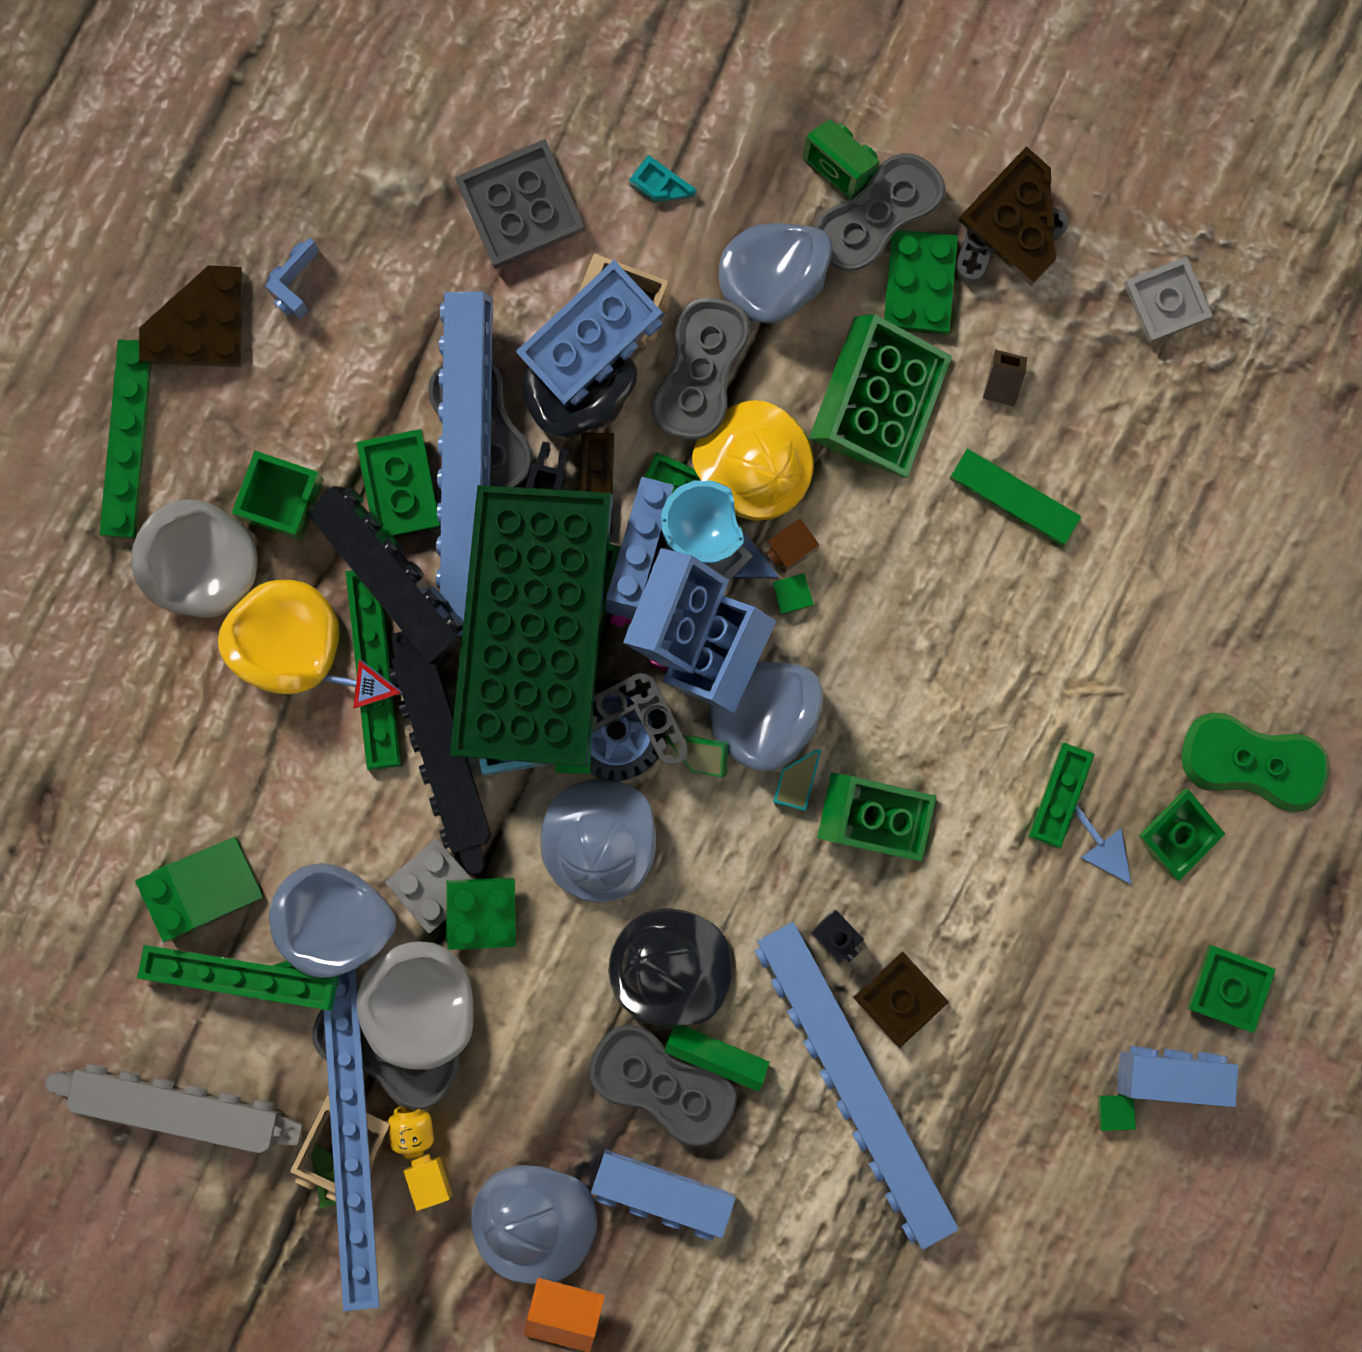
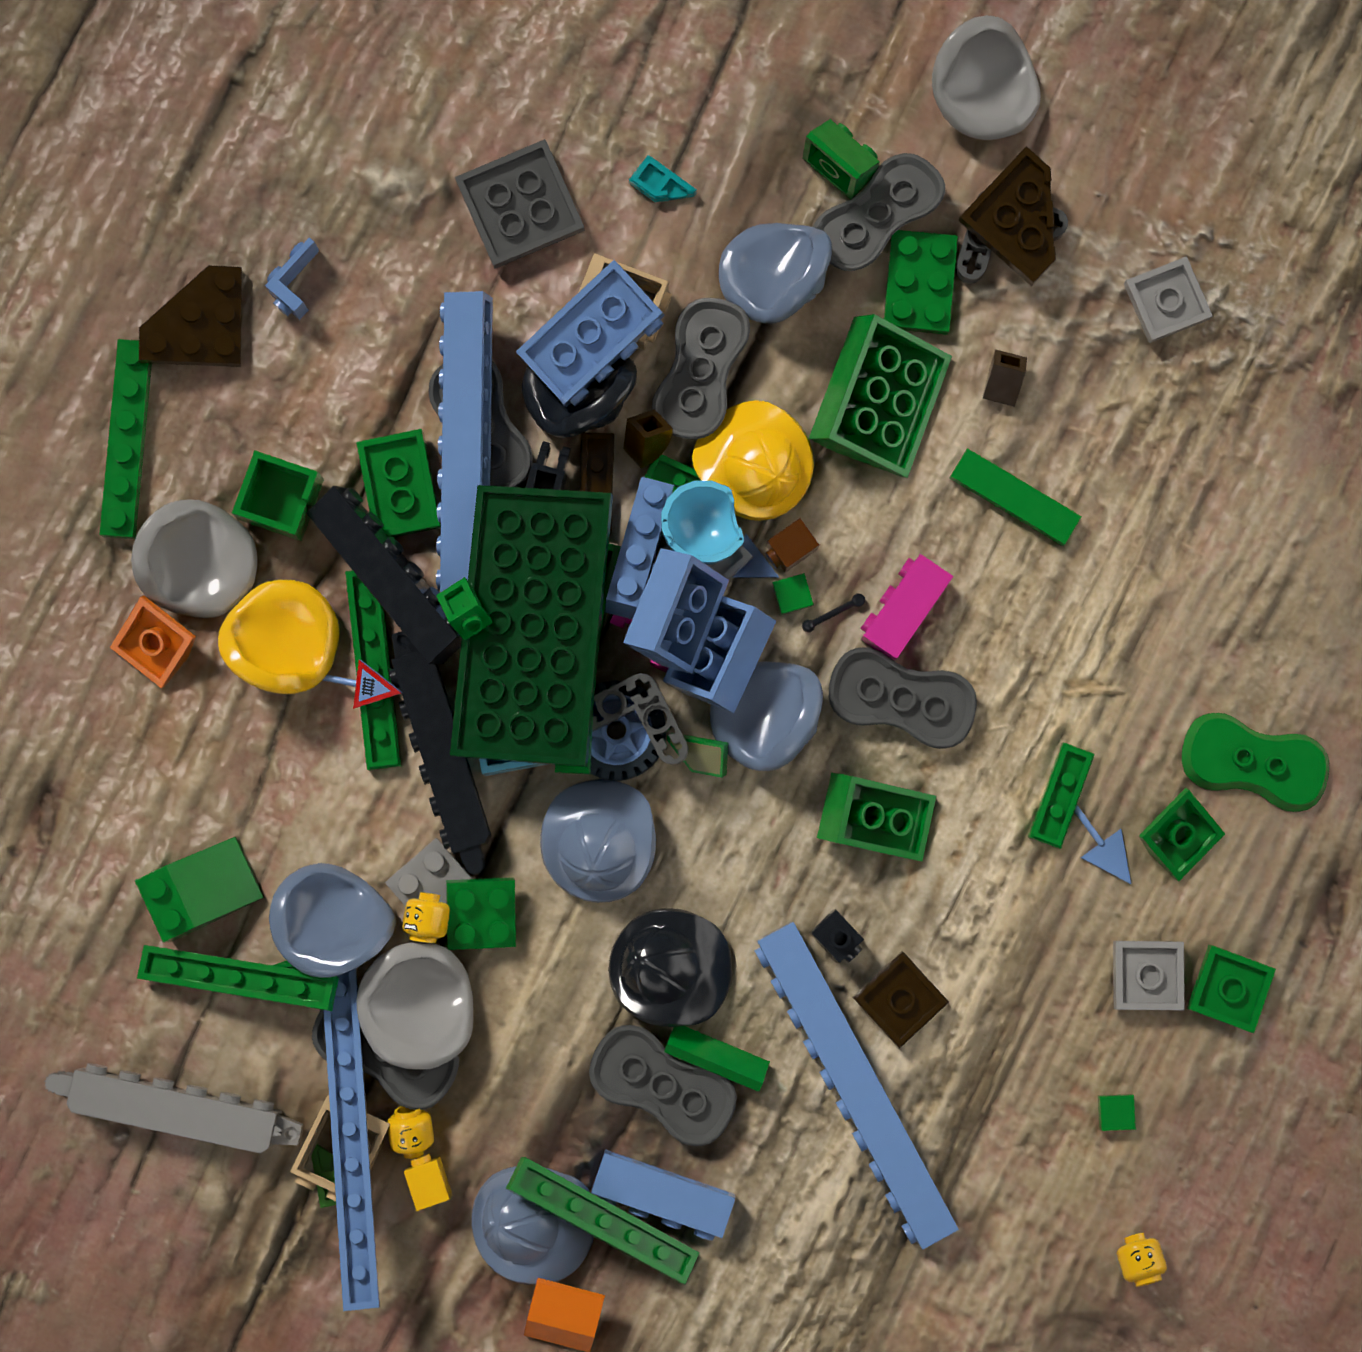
olive tile [773,749,822,811] -> none
medium blue brick [1117,1046,1238,1107] -> none
none -> orange slope [110,595,196,688]
none -> yellow head [402,892,450,943]
none -> green bracket [436,577,492,640]
none -> green plate [506,1157,700,1285]
none -> dark brown brick [623,409,673,469]
none -> black hinge [802,593,865,633]
none -> dark grey plate [828,647,977,749]
none -> dark pink brick [860,554,953,661]
none -> light grey piece [932,15,1041,140]
none -> light grey plate [1113,941,1184,1011]
none -> yellow head [1117,1233,1167,1287]

